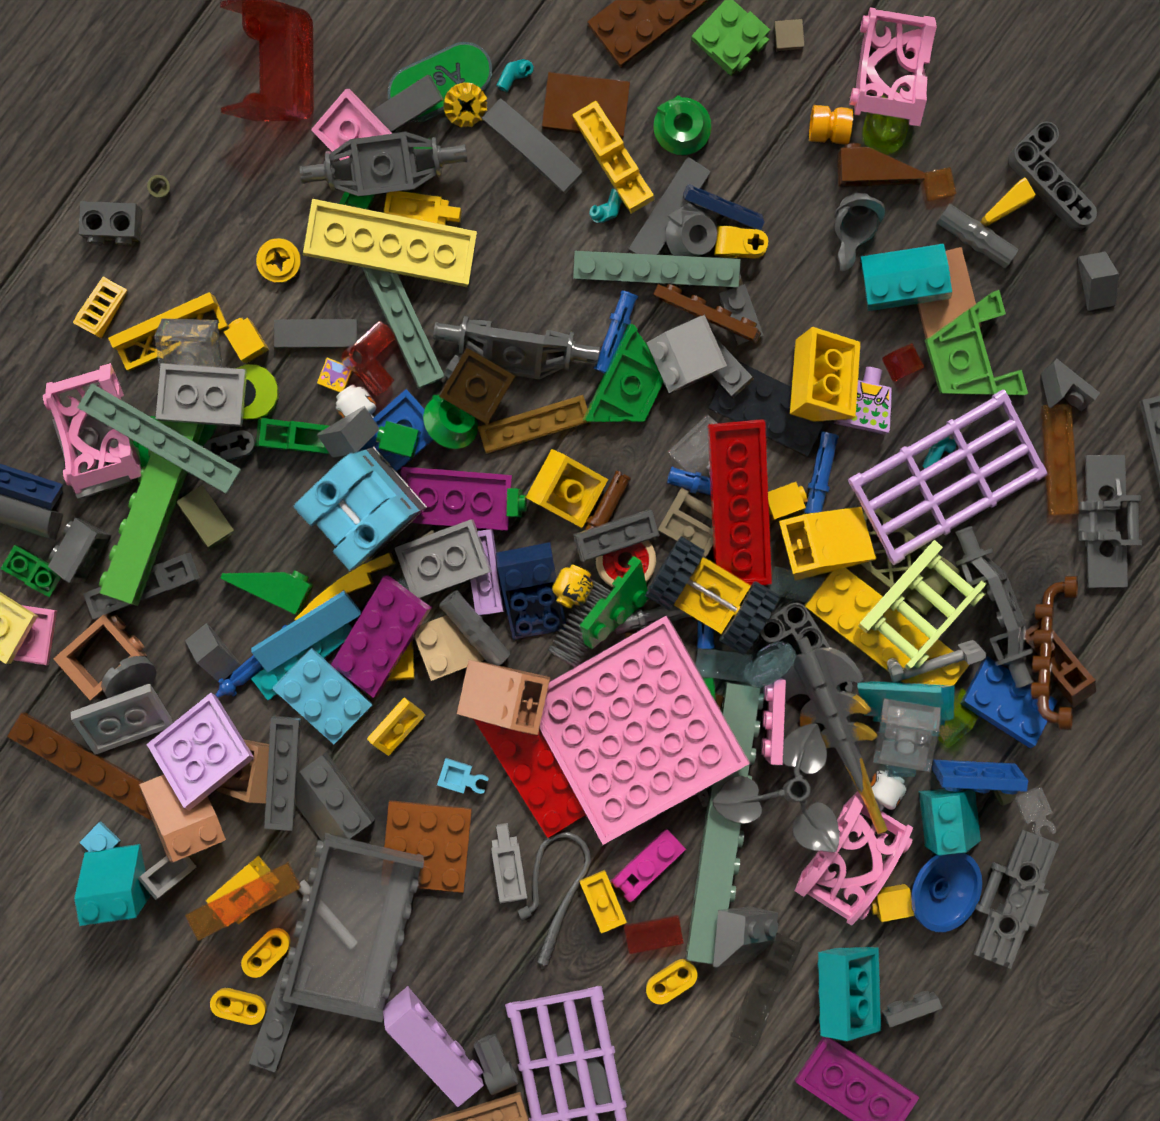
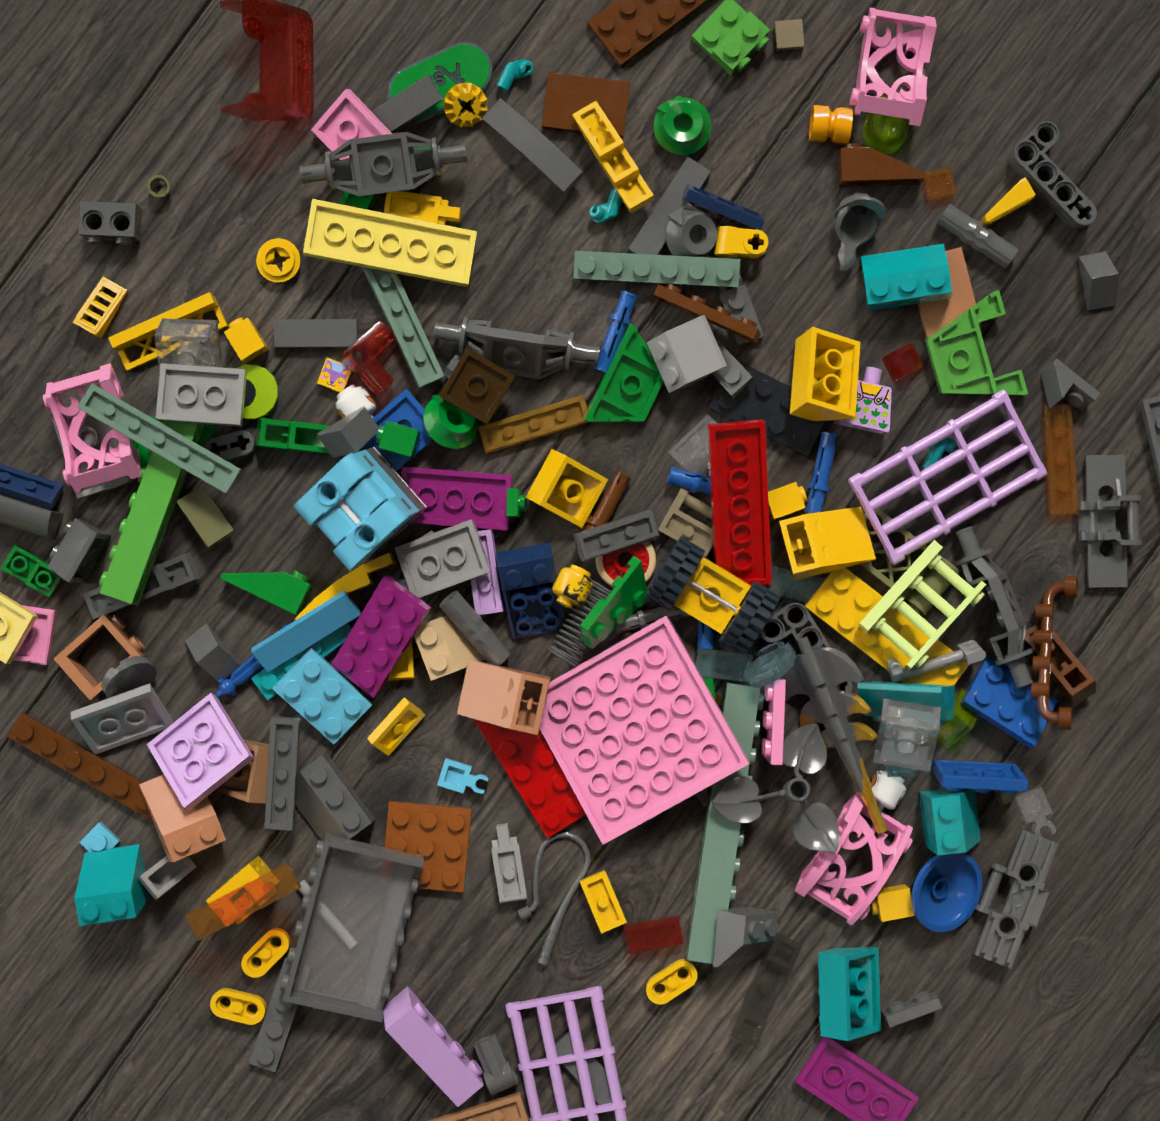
dark pink plate [611,828,686,902] -> none

